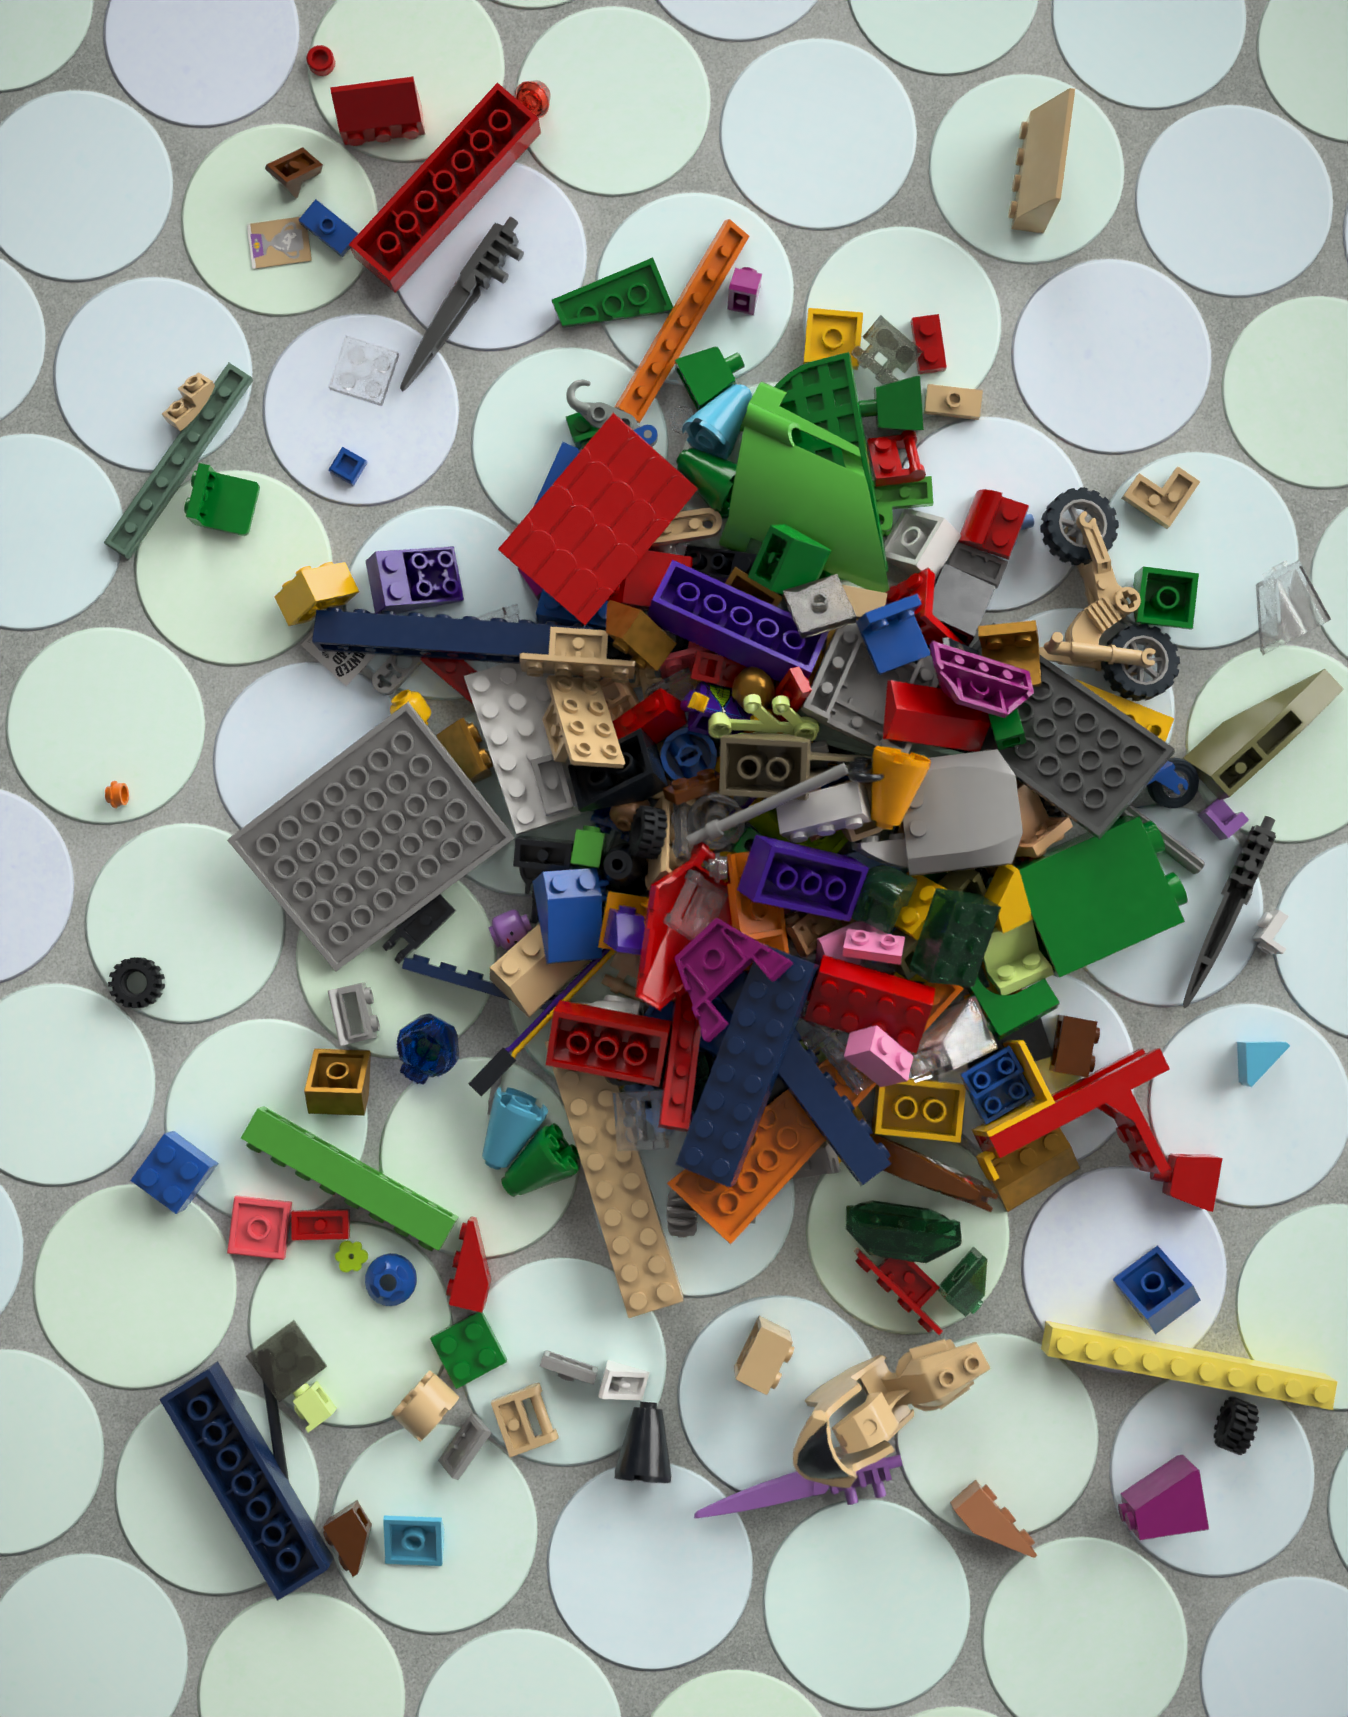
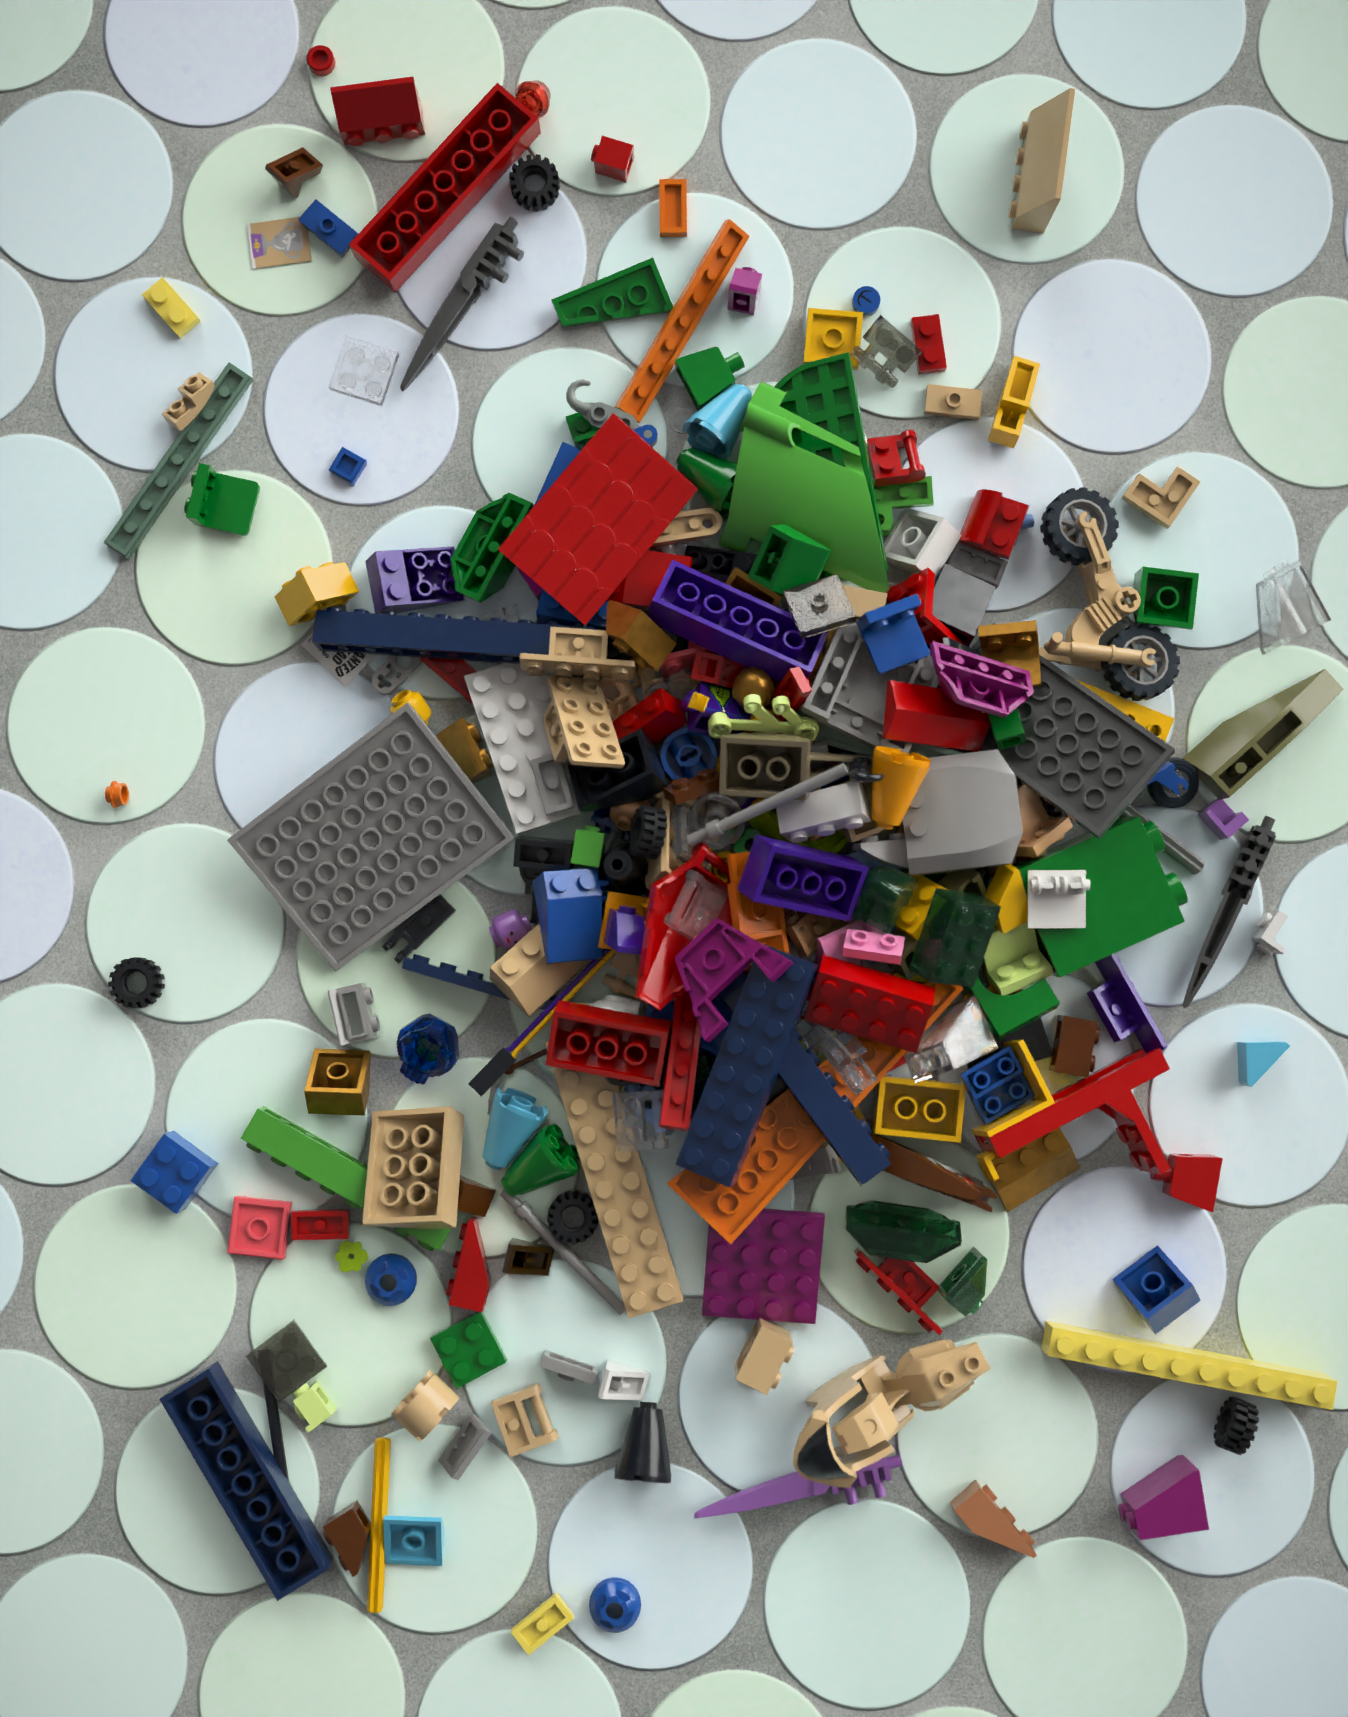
light grey gear [667,1189,698,1238] -> none
clear plate [709,853,728,883] -> none
bright pink brick [844,1025,913,1087] -> none
green torso [859,376,924,431] -> none
none -> light yellow plate [142,277,201,339]
none -> tan slope [362,1106,464,1229]
none -> yellow axle [367,1437,391,1613]
none -> green wedge [450,492,534,603]
none -> reddish brown slope [457,1175,496,1217]
none -> light grey bar [500,1189,626,1315]
none -> dark brown slope [502,1238,554,1276]
none -> reddish brown hinge [505,1048,547,1075]
none -> black tyre [509,154,560,211]
none -> light yellow plate [511,1592,574,1655]
none -> black tyre [547,1190,599,1245]
none -> blue piece [589,1577,641,1633]
none -> red brick [591,135,634,182]
none -> orange tile [659,179,687,237]
none -> magenta plate [702,1208,825,1324]
none -> blue tile [852,286,880,316]
none -> yellow slope [988,356,1040,448]
none -> white hinge [1027,870,1090,928]
none -> dark purple bracket [1087,953,1167,1053]

